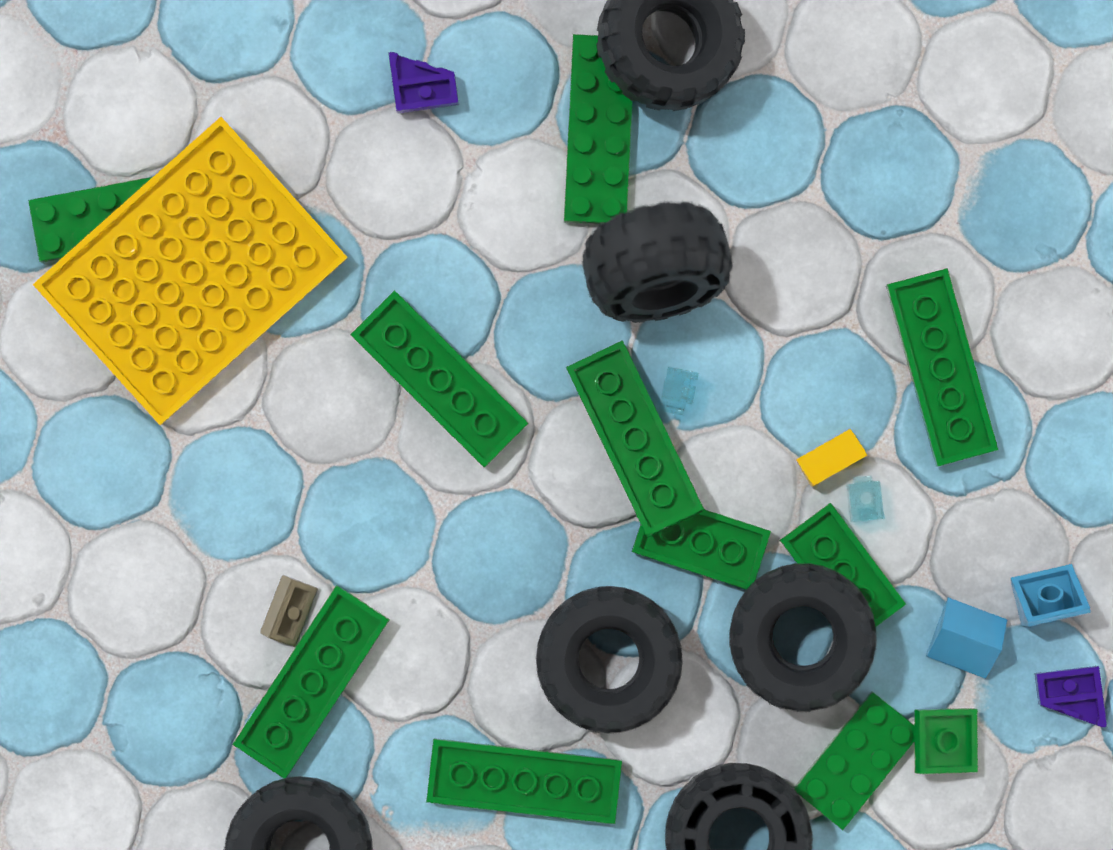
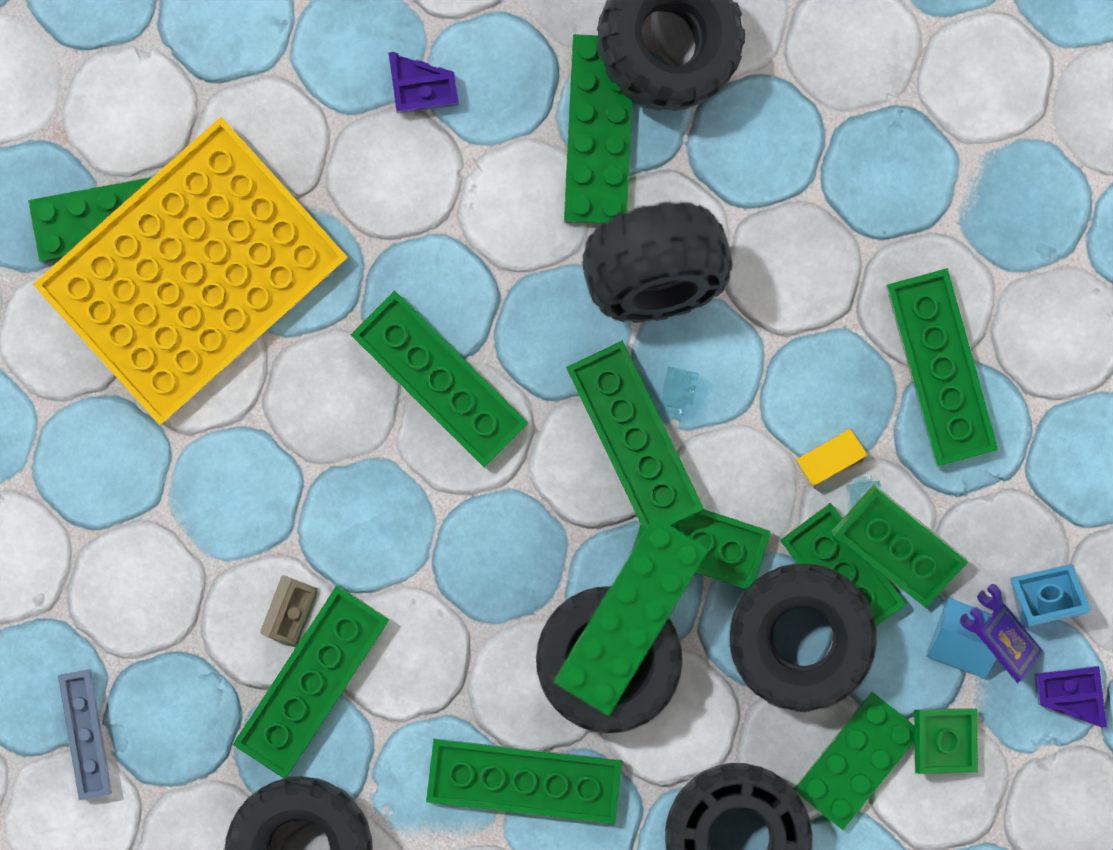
none -> sand blue plate [58,669,112,800]
none -> green plate [553,516,709,716]
none -> green plate [832,484,968,608]
none -> dark purple flag [960,584,1043,683]

